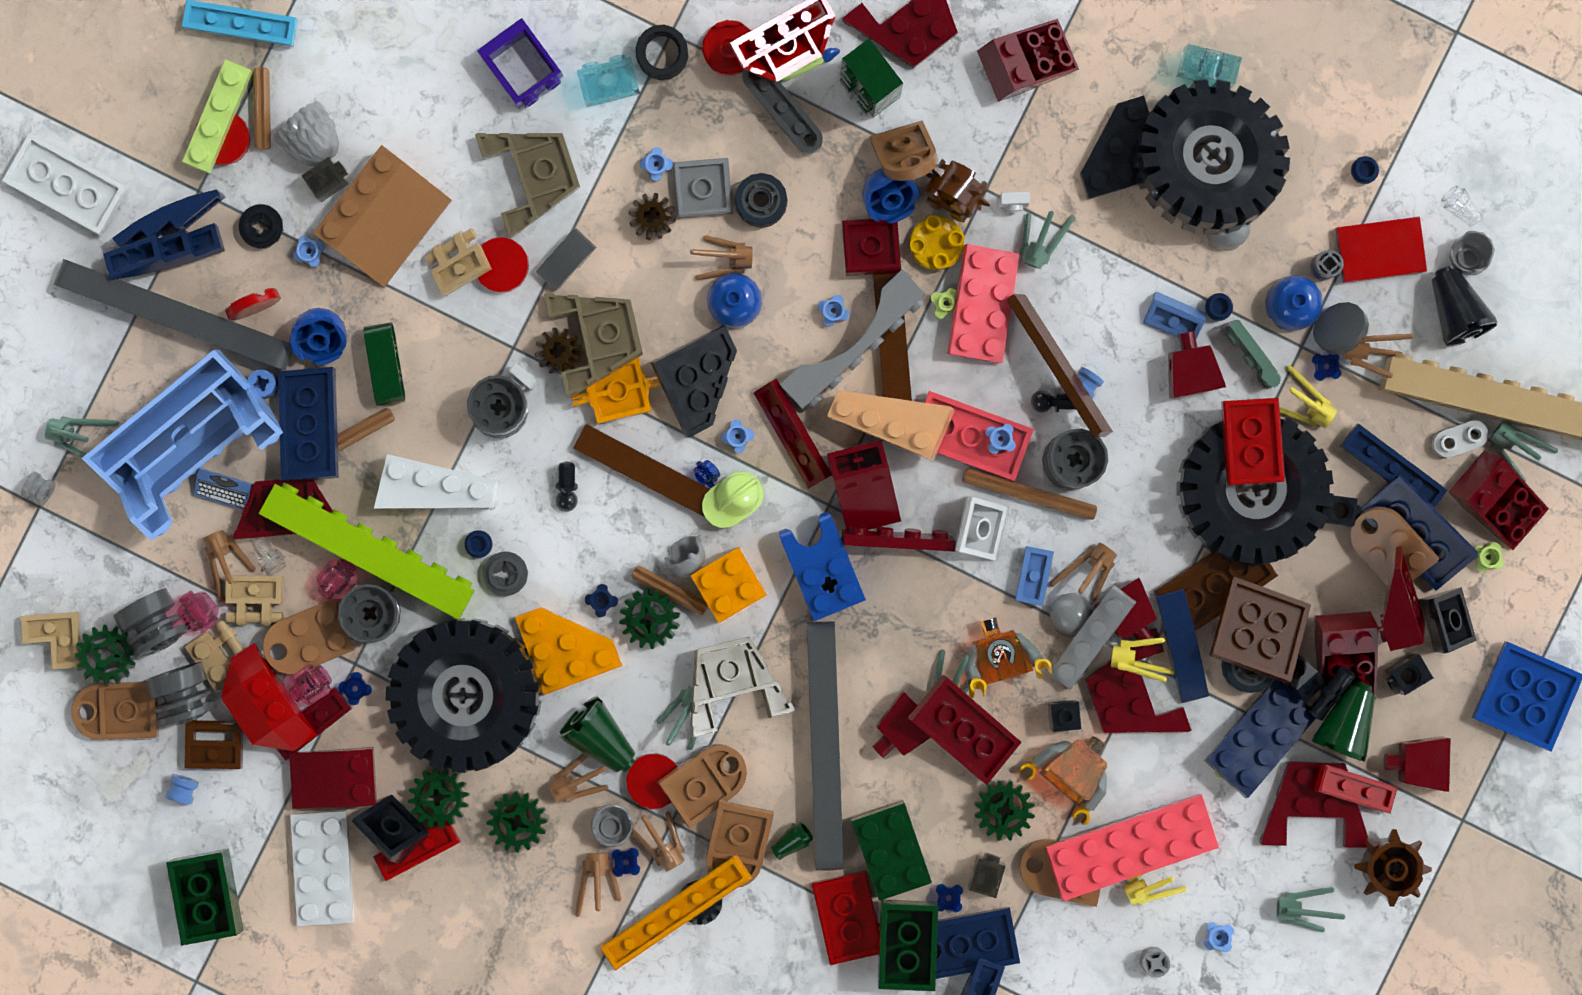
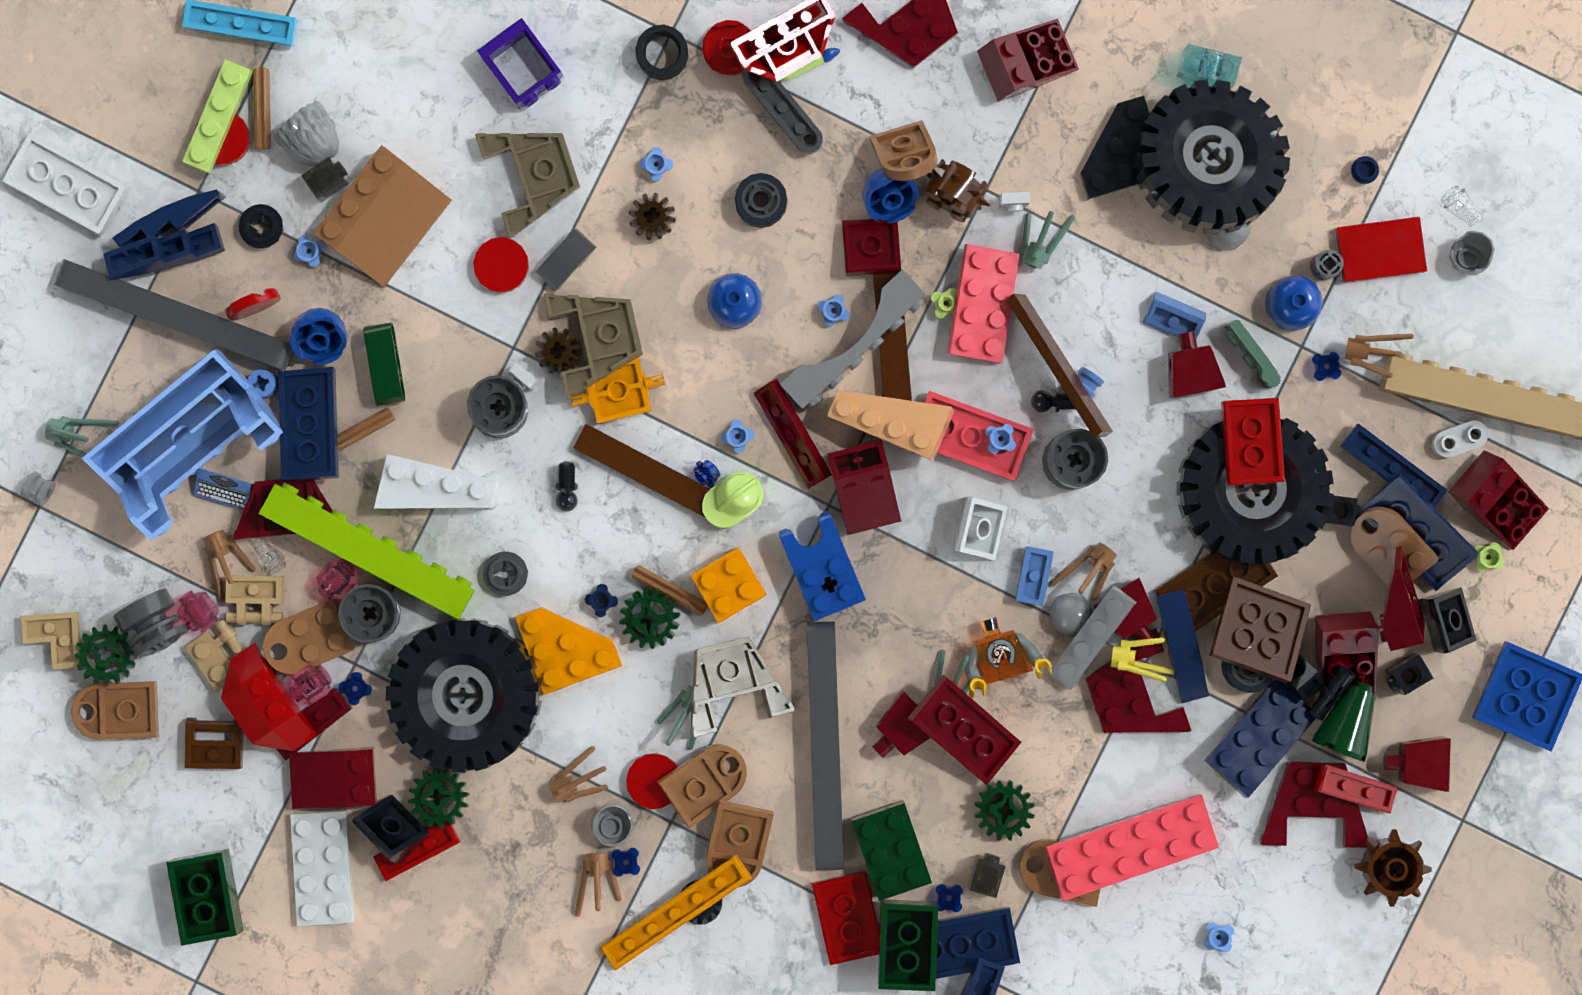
dark grey wheel [144,662,217,726] -> none
medium blue wheel [165,774,199,804] -> none
tan plate [425,228,492,296] -> none
dark blue plate [464,530,493,558] -> none
dark green gear [486,791,548,853] -> none
dark green cone [559,696,635,773] -> none
clear light blue brick [577,55,641,107] -> none
medium nougat plant [631,811,685,872] -> none
black plate [650,326,737,438] -> none
light grey hair [664,536,706,577] -> none
light grey tile [673,158,733,219] -> none
medium nougat plant [690,235,753,280] -> none
dark green cone [771,822,813,860] -> none
dark green brick [839,38,903,118] -> none
dark red plate [841,525,956,552] -> none
yellow dish [910,215,965,270] -> none
medium nougat axle [963,468,1097,520] -> none
clear orange torso [1020,736,1107,825] -> none
black brick [1048,700,1082,732] -> none
light yellow plant [1123,874,1187,906] -> none
light grey wheel [1140,947,1170,978] -> none
dark blue plate [1205,293,1233,321] -> none
sand green plant [1277,887,1345,932] -> none
light yellow plant [1280,365,1337,428] -> none
dark grey tile [1313,302,1369,355] -> none
black cone [1432,266,1498,347] -> none
sand green plant [1489,422,1558,482] -> none

